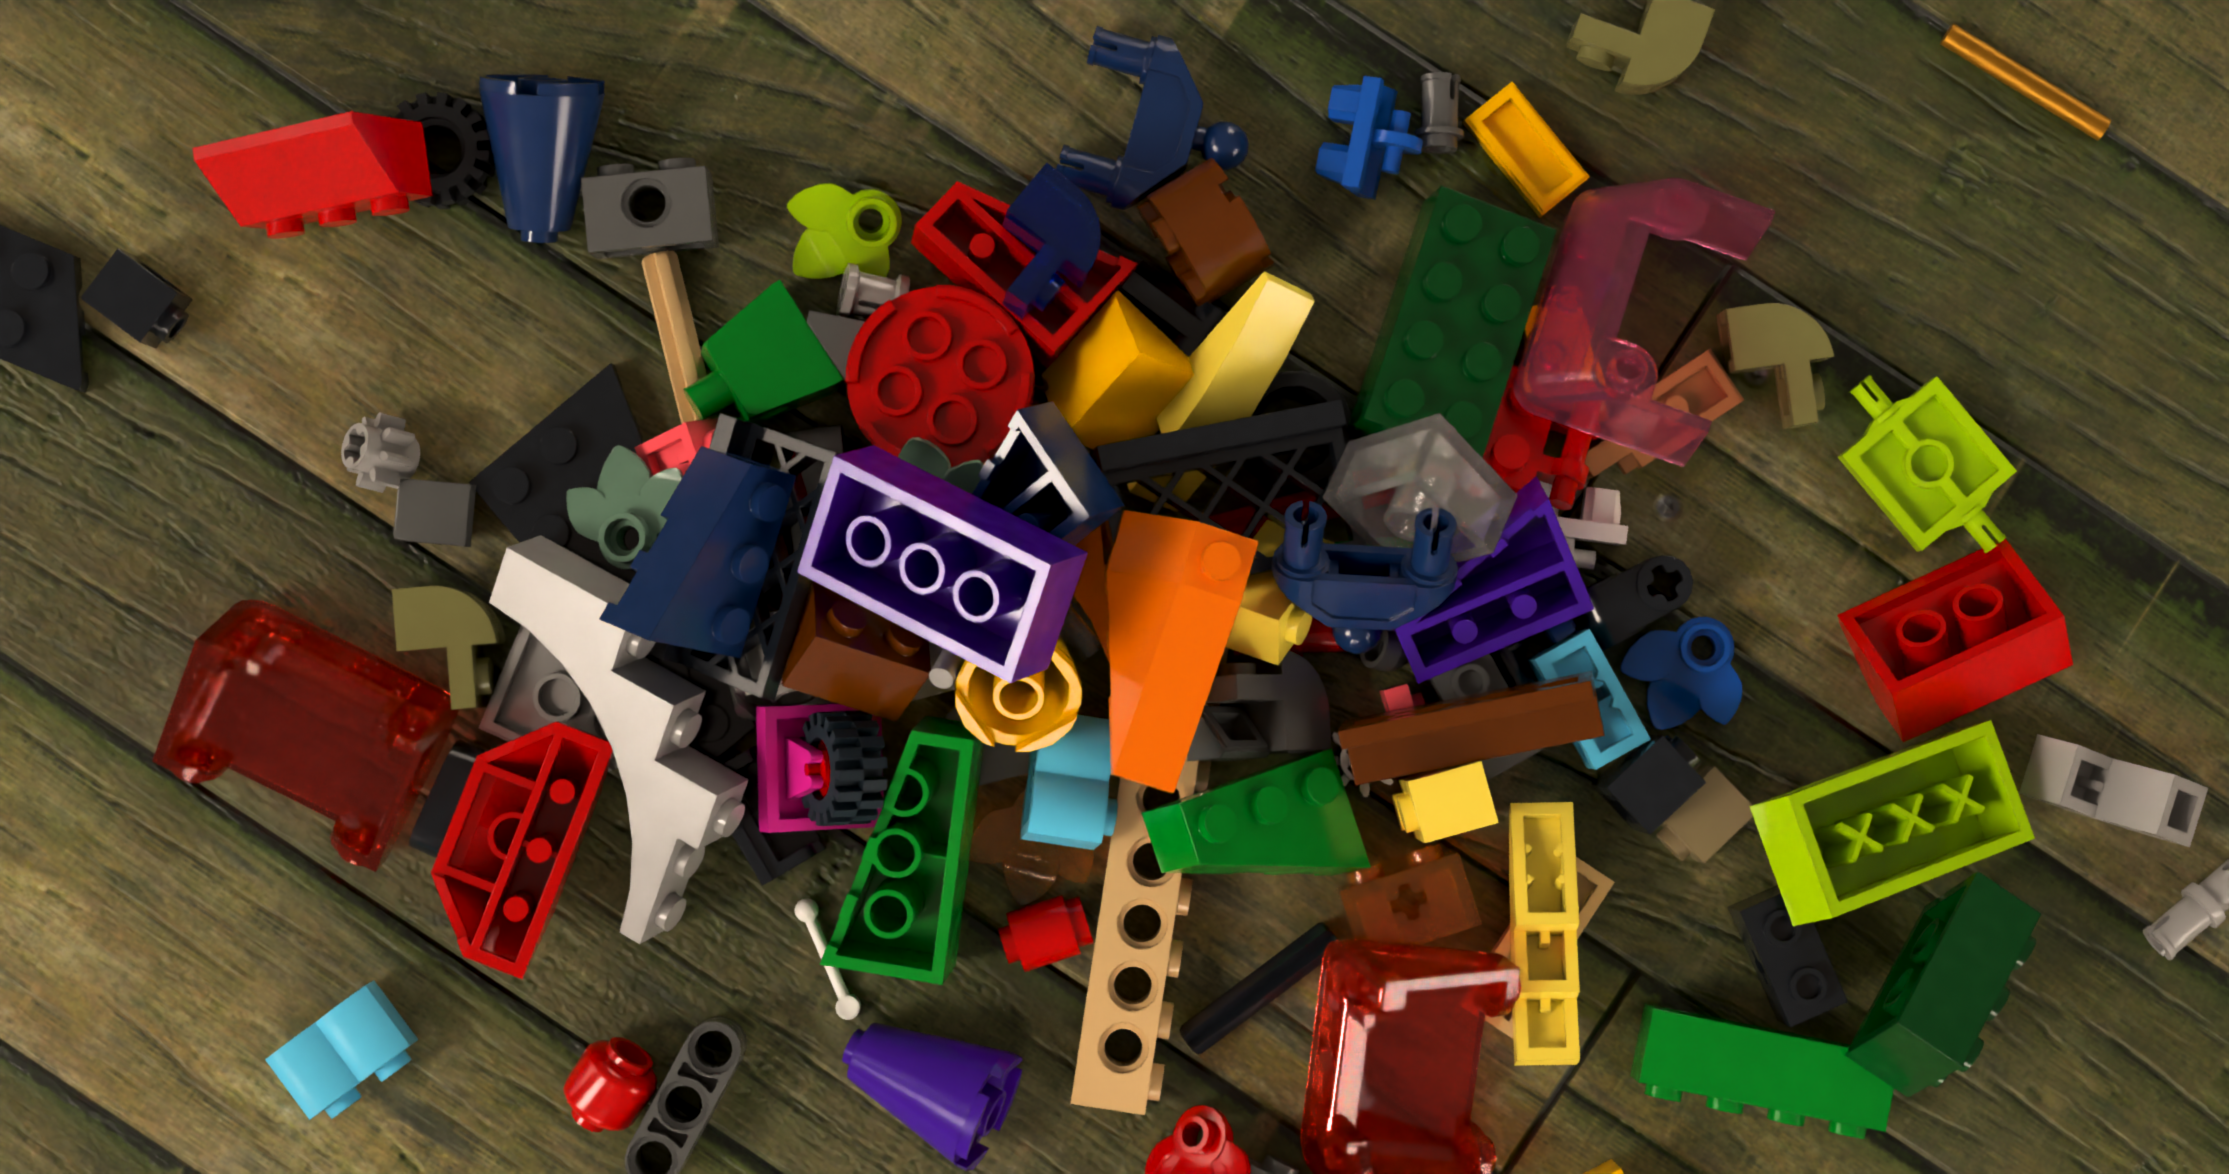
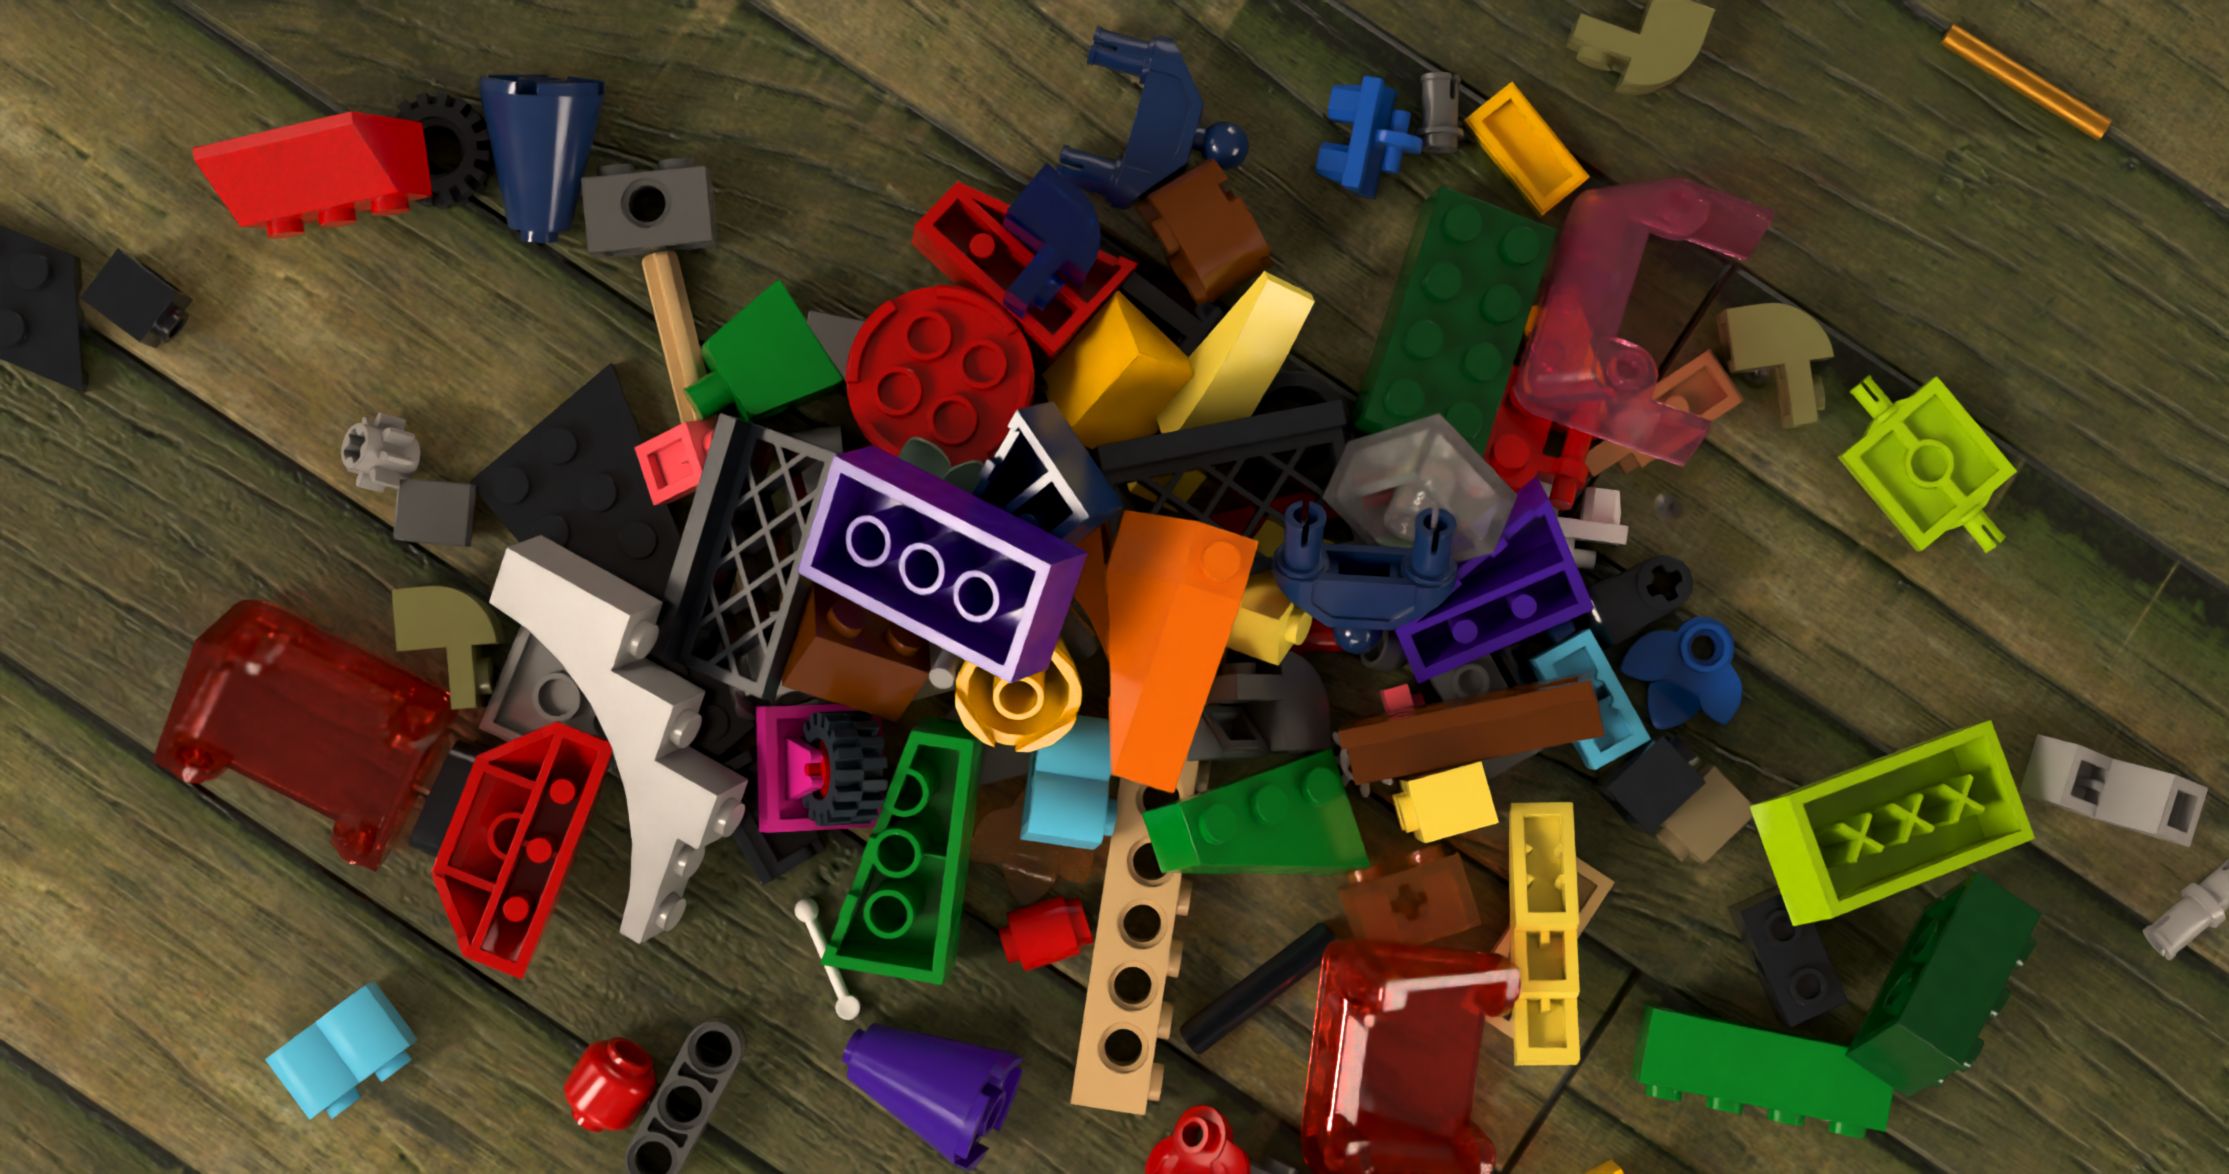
sand green plate [566,445,683,570] -> none
dark blue wedge [599,446,796,658] -> none
lime plate [786,183,902,279] -> none
light grey bush [836,263,910,318] -> none
red slope [1837,538,2073,743] -> none

